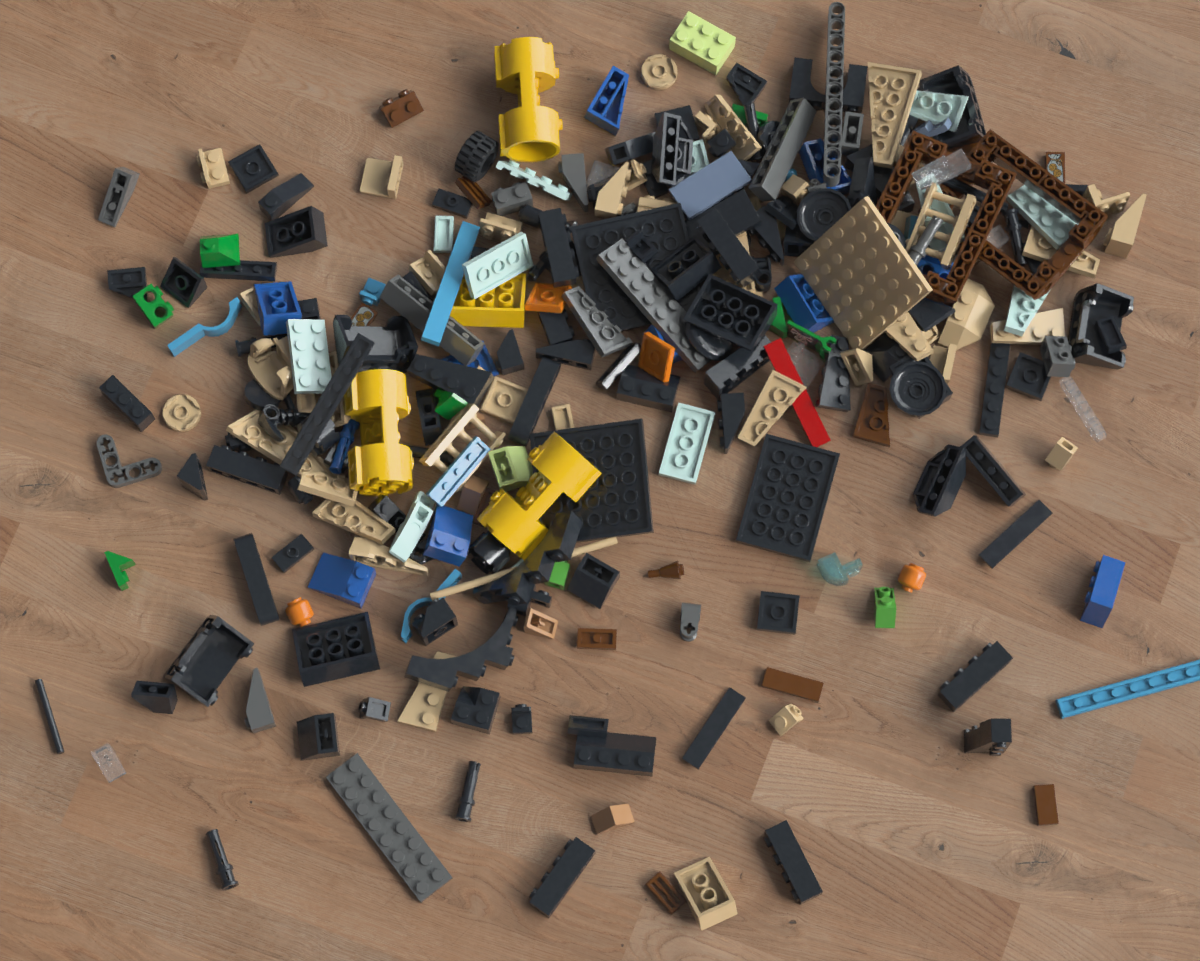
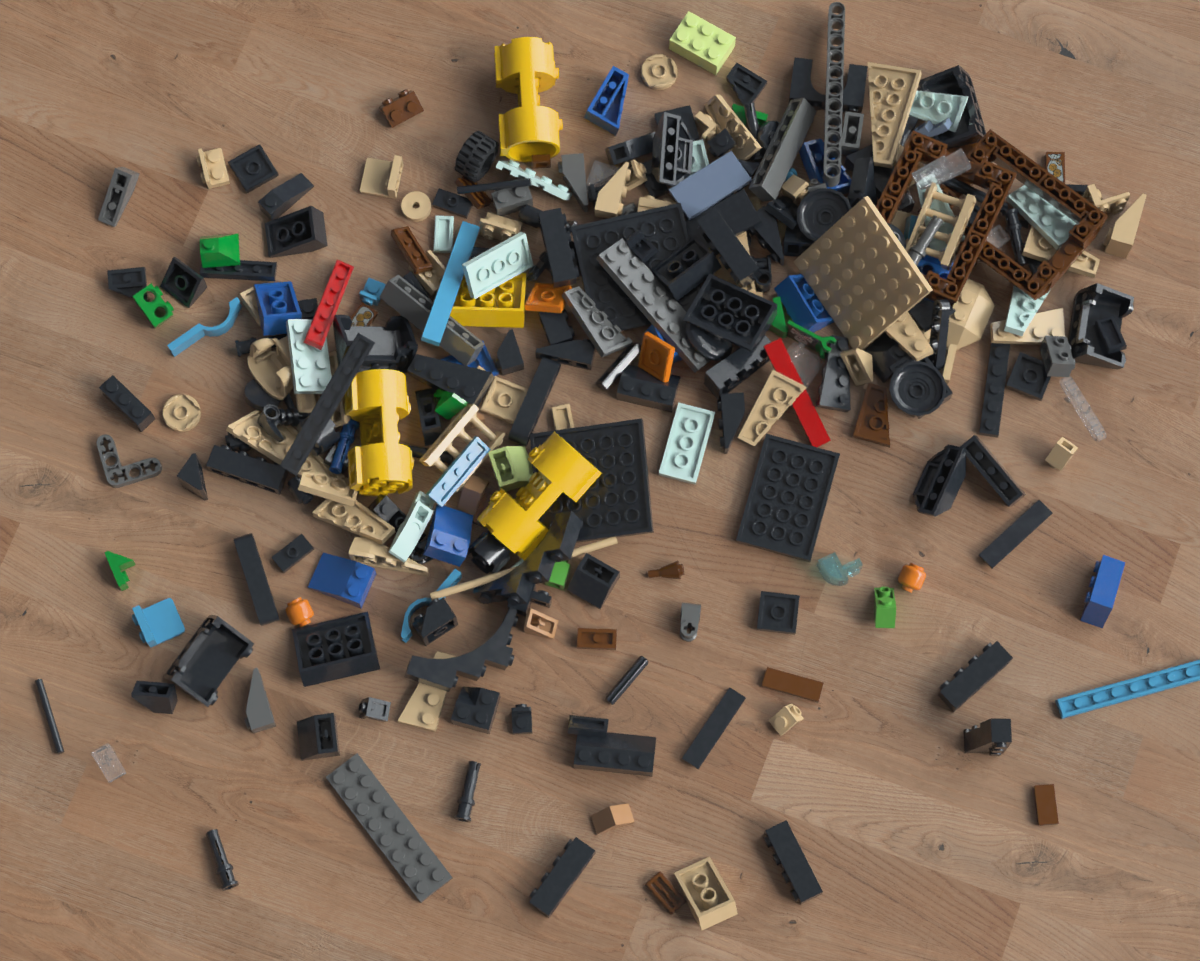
none -> dark azure bracket [131,598,185,648]
none -> red tile [303,259,354,350]
none -> reddish brown tile [391,226,433,274]
none -> tan piece [401,191,431,222]
none -> black bar [457,178,532,194]
none -> reddish brown tile [532,154,551,169]
none -> black axle [605,656,649,705]
none -> black beam [928,299,950,370]

